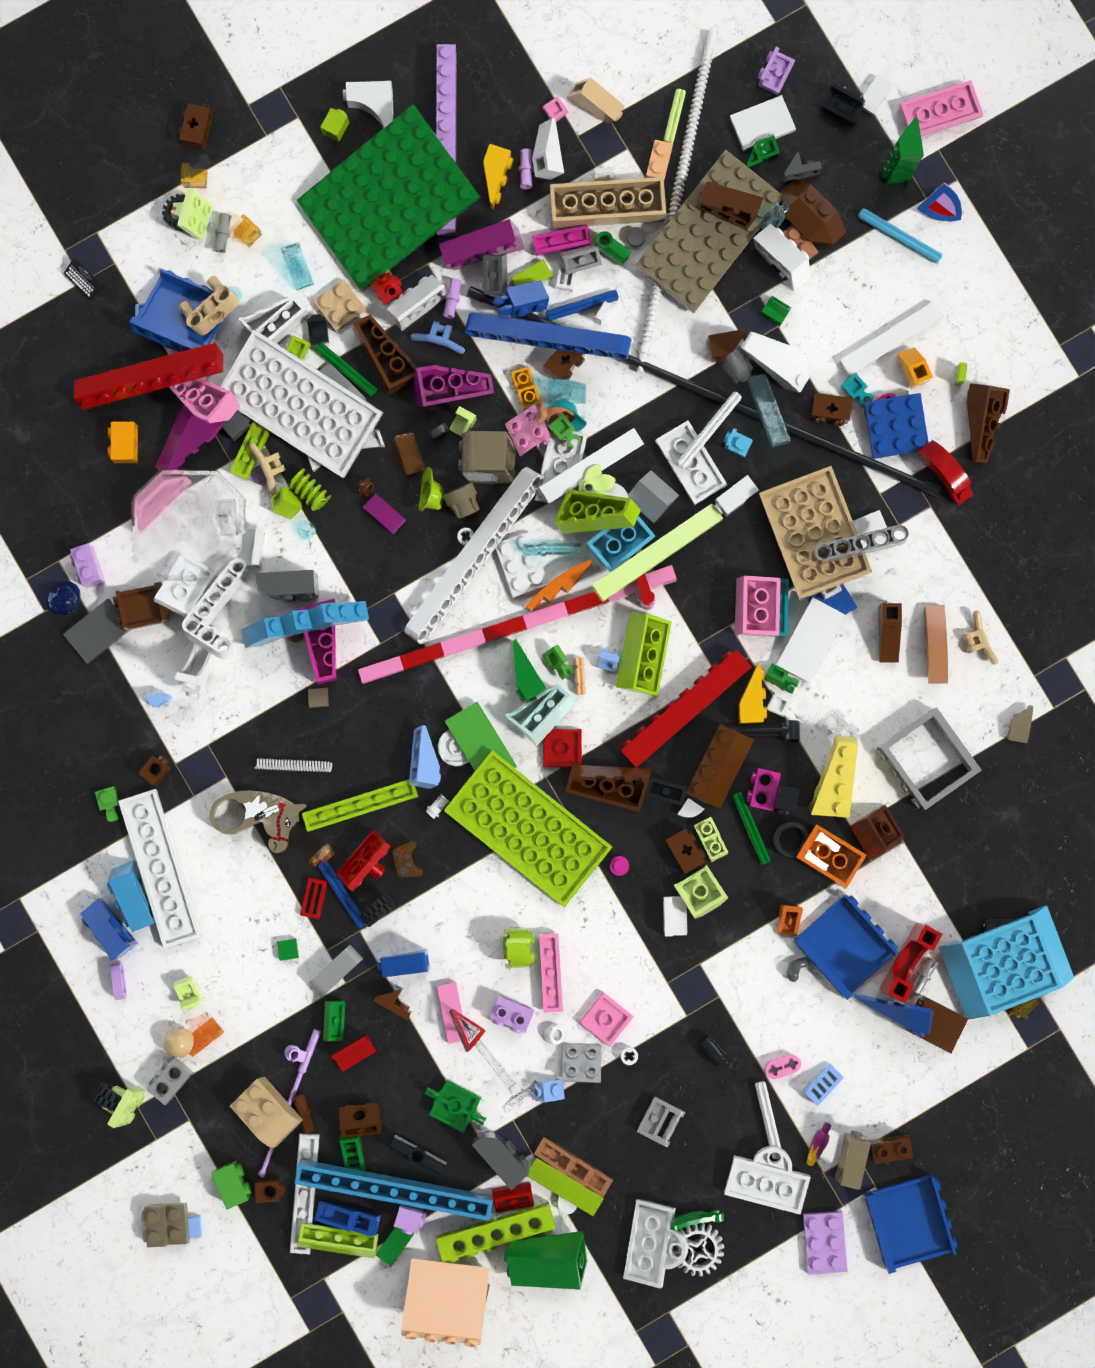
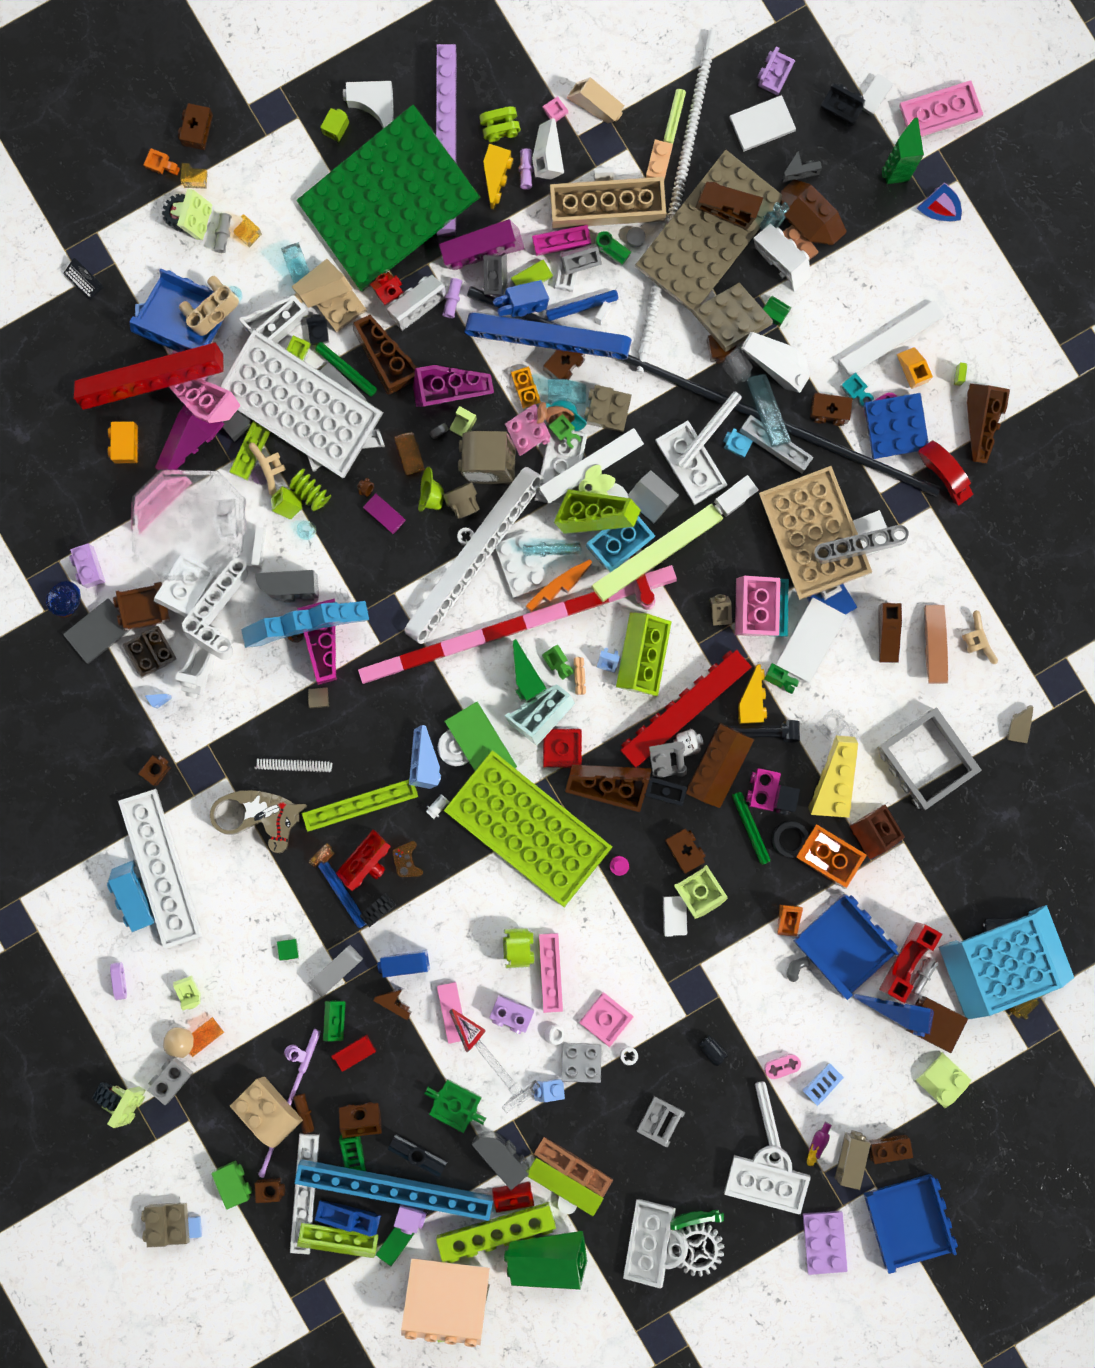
blue wedge [80,898,138,960] -> none
bright green plate [95,786,120,822] -> none
red tile [300,877,328,919] -> none
medium blue piece [410,321,465,354] -> none
white tile [677,798,704,817] -> none
yellowish green slope [694,817,728,862] -> none
green slope [746,133,780,167] -> none
white tile [766,692,792,717] -> none
medium azure axle [858,208,943,263] -> none
none -> dark brown slope [123,626,177,679]
none -> orange plate [143,148,180,175]
none -> tan slope [292,259,352,308]
none -> lime brick [479,107,521,142]
none -> dark tan plate [584,385,632,432]
none -> light grey plate [649,742,687,779]
none -> white head [674,729,703,757]
none -> dark tan plate [693,283,773,352]
none -> dark tan bracket [710,594,732,626]
none -> light grey plate [739,415,813,474]
none -> yellowish green slope [915,1052,971,1108]

